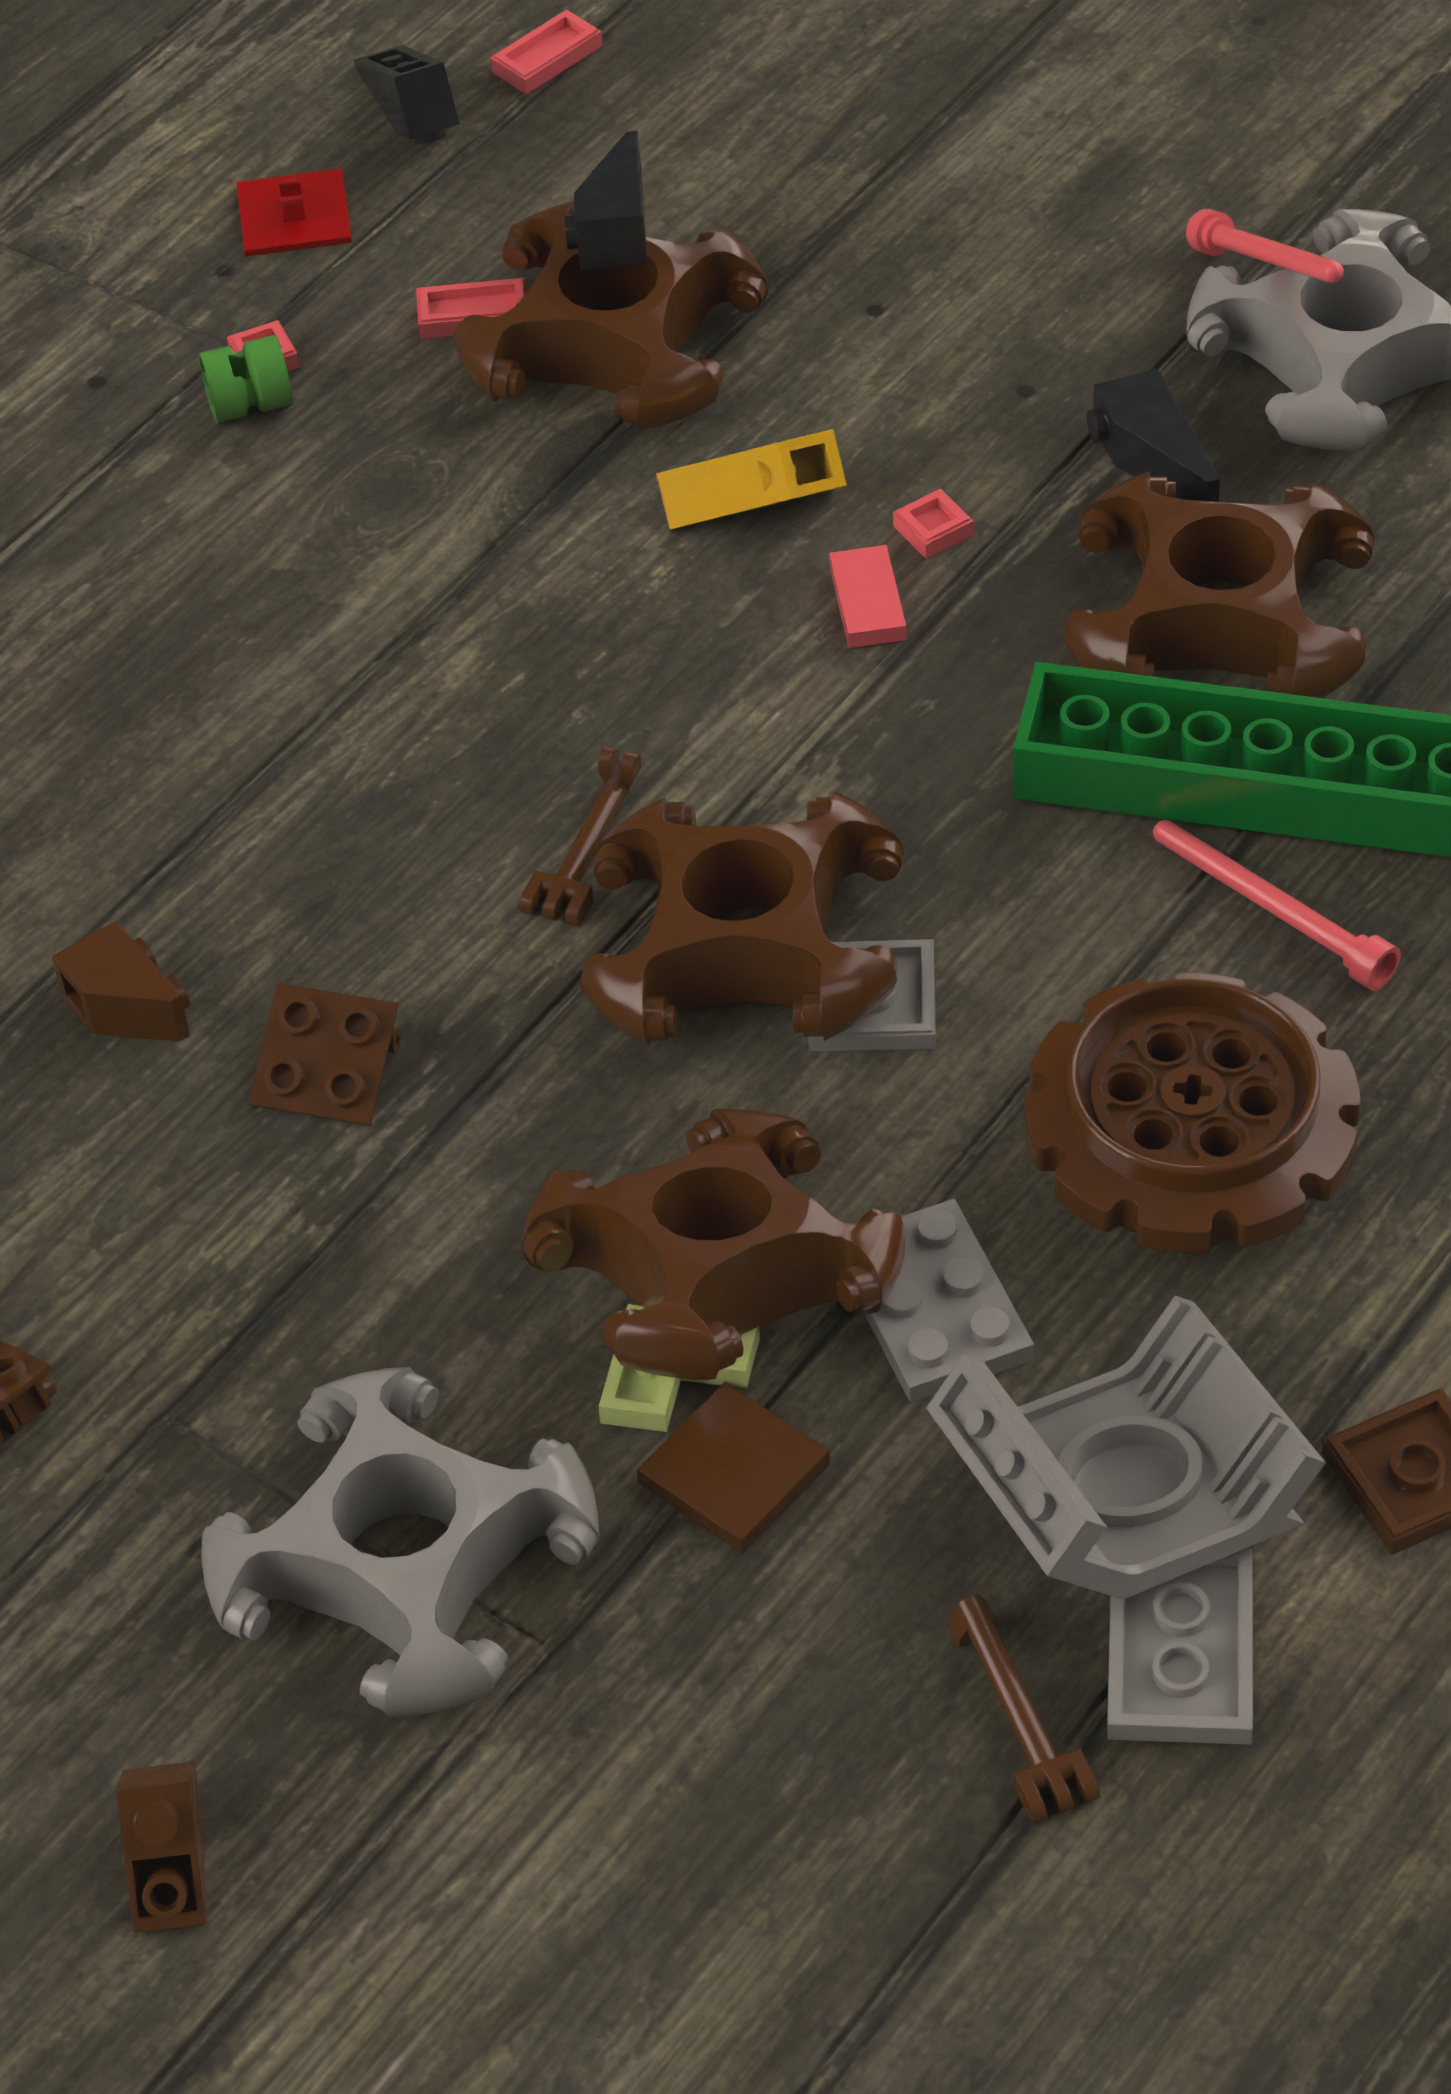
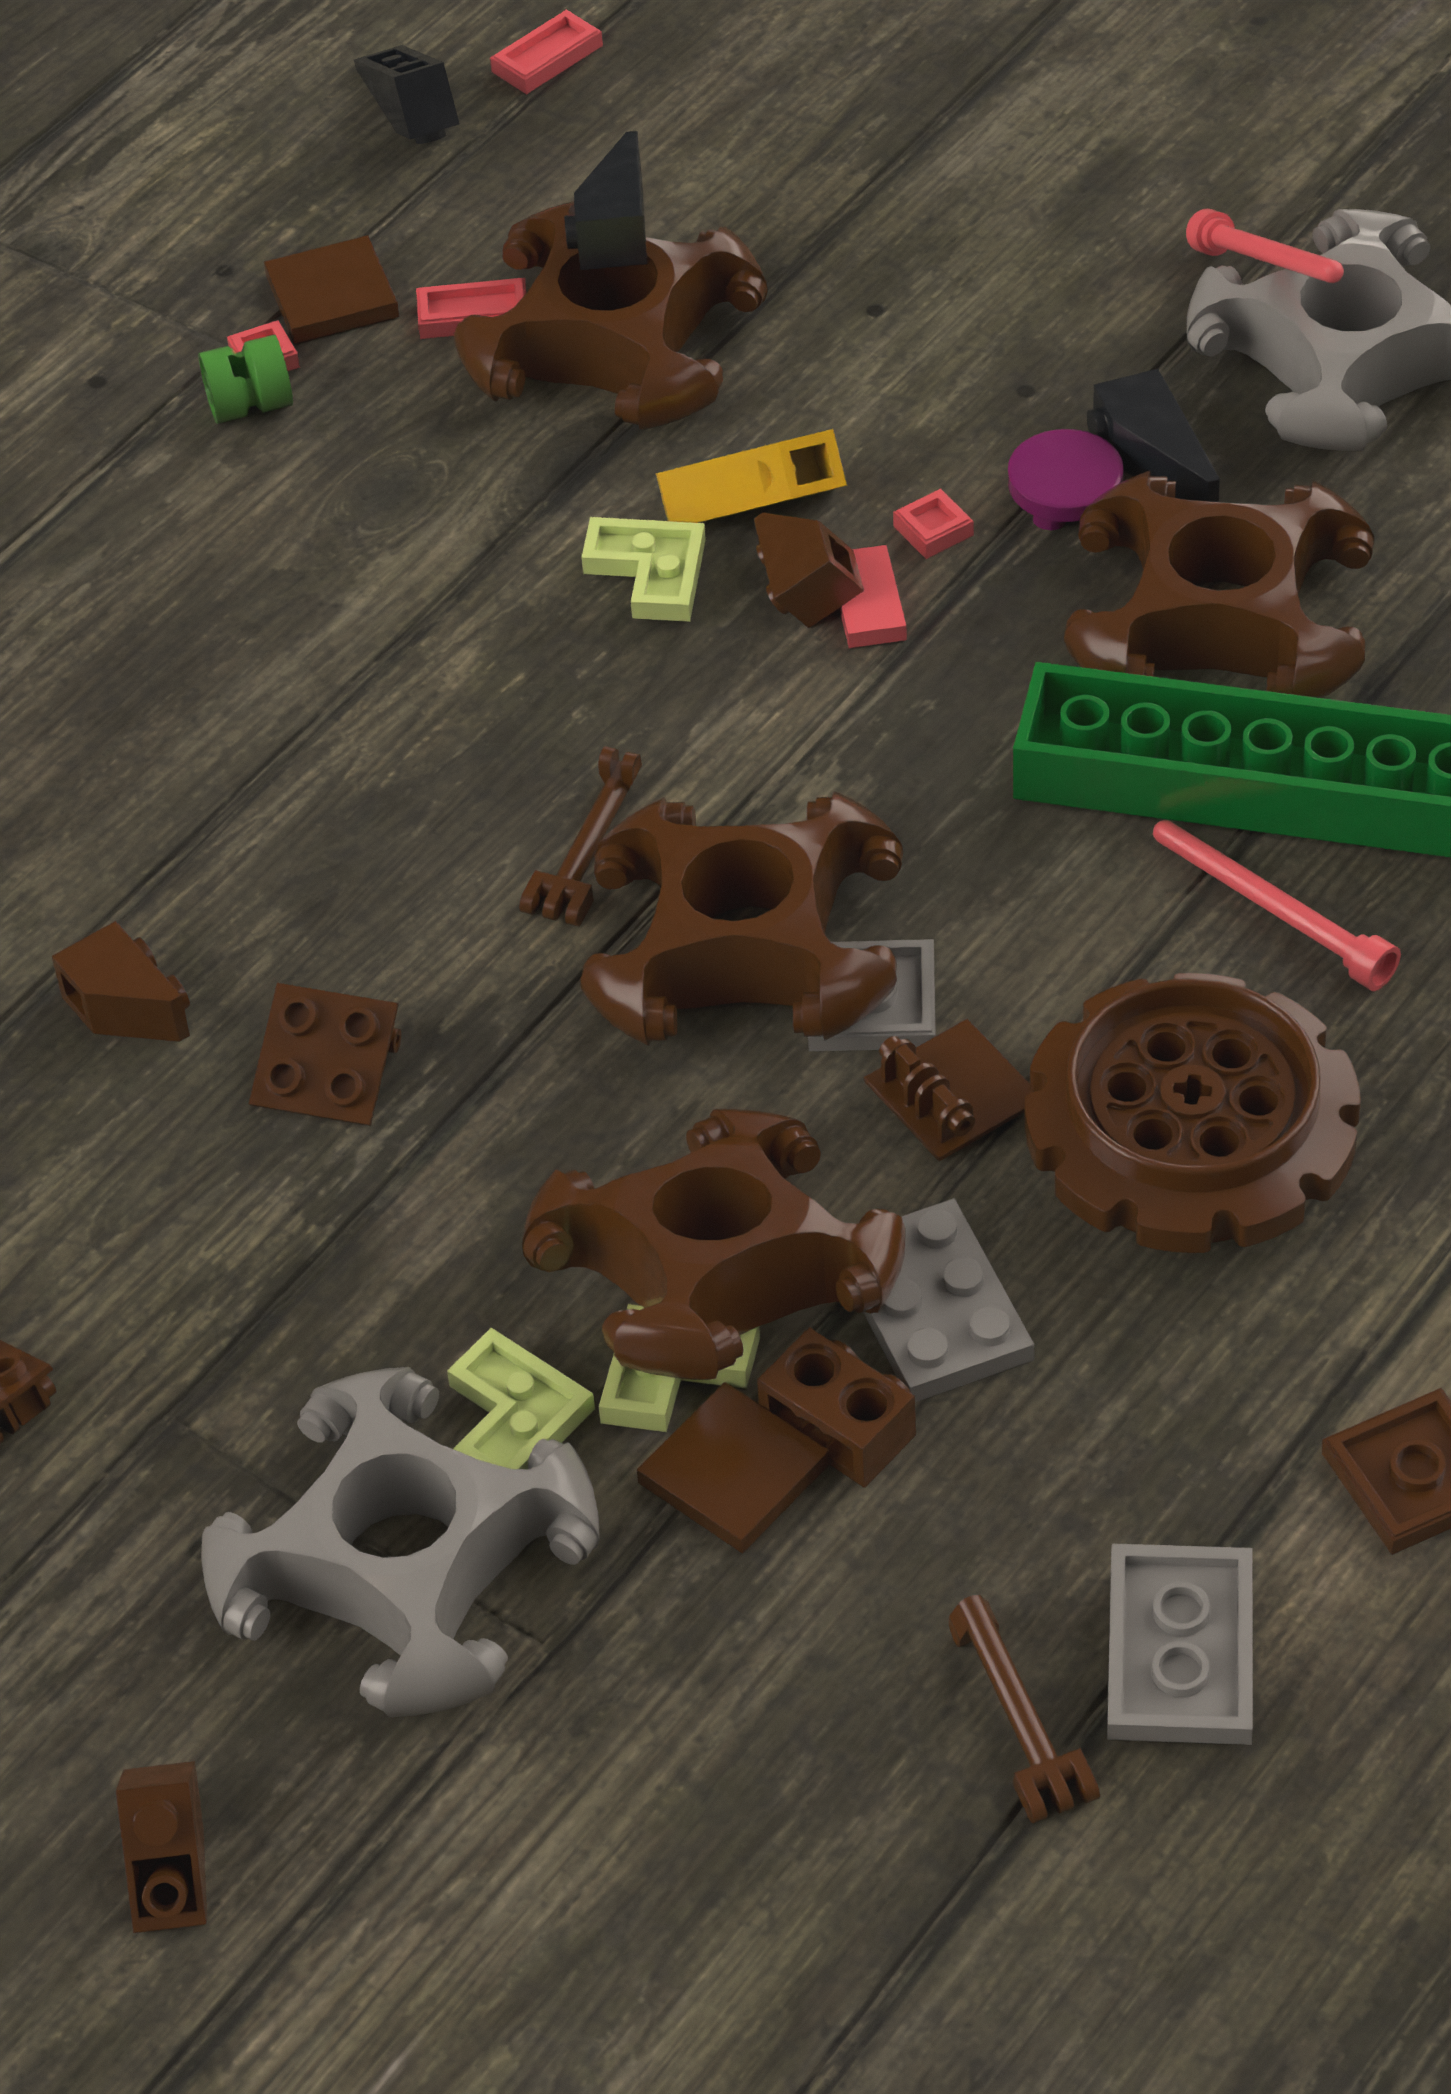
red piece [236,168,352,257] -> none
light grey panel [926,1295,1326,1600] -> none
none -> reddish brown tile [264,235,399,344]
none -> yellowish green plate [447,1328,595,1469]
none -> yellowish green plate [582,517,706,622]
none -> reddish brown slope [754,513,864,628]
none -> reddish brown brick [757,1327,916,1488]
none -> reddish brown hinge [864,1019,1031,1162]
none -> magenta tile [1008,429,1123,530]

